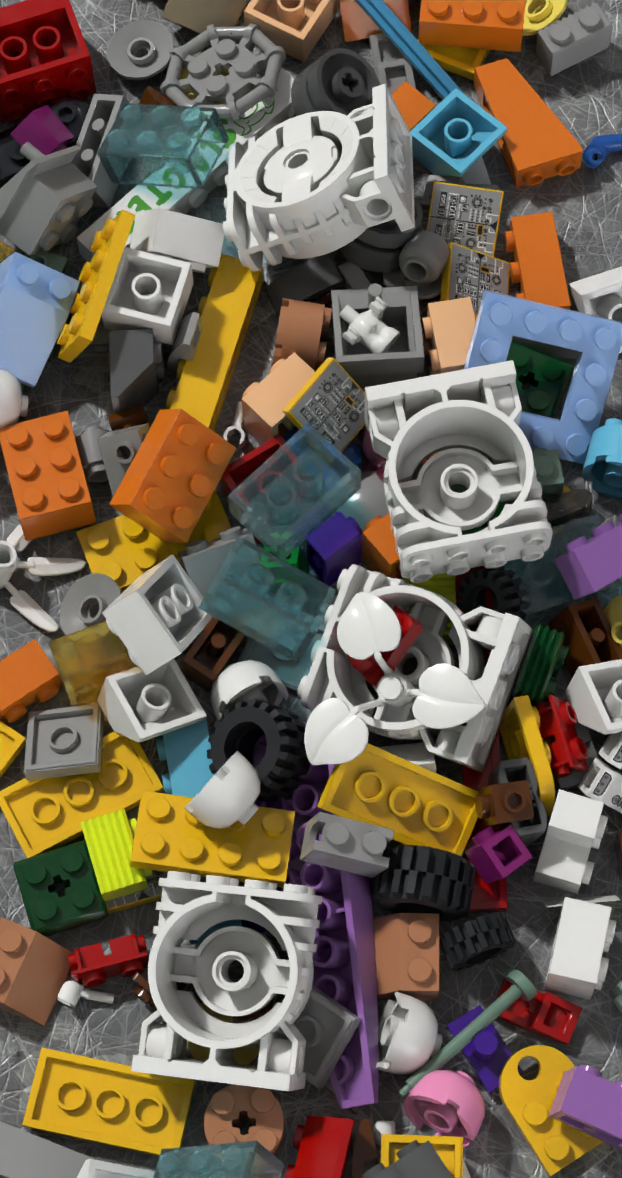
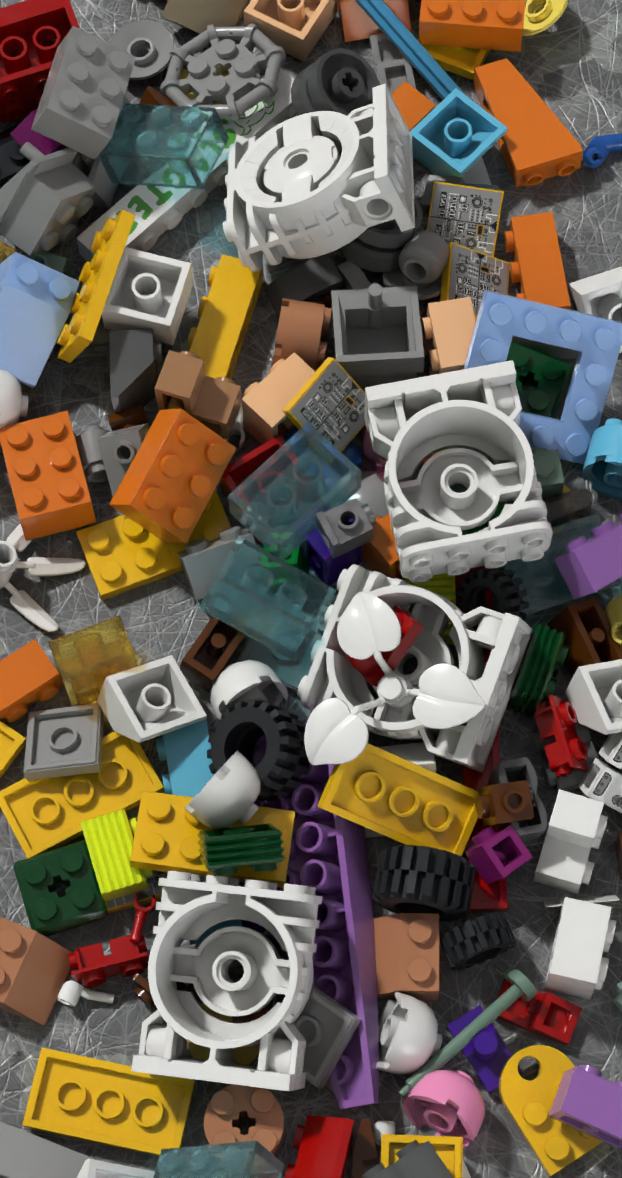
light grey dish [60,573,122,646] -> none
white brick [102,555,215,675] -> none
white brick [130,208,225,273] -> none
light grey slope [167,312,202,373] -> none
light grey brick [300,812,394,878] -> none
white piece [339,296,400,354] -> none
yellow plate [499,695,555,816] -> none
light grey brick [535,2,612,76] -> none
none -> light grey brick [31,26,136,160]
none -> red hand [130,891,157,944]
none -> medium nougat brick [154,350,242,439]
none -> dark green brick [197,823,285,876]
none -> flat silver brick [316,498,377,559]

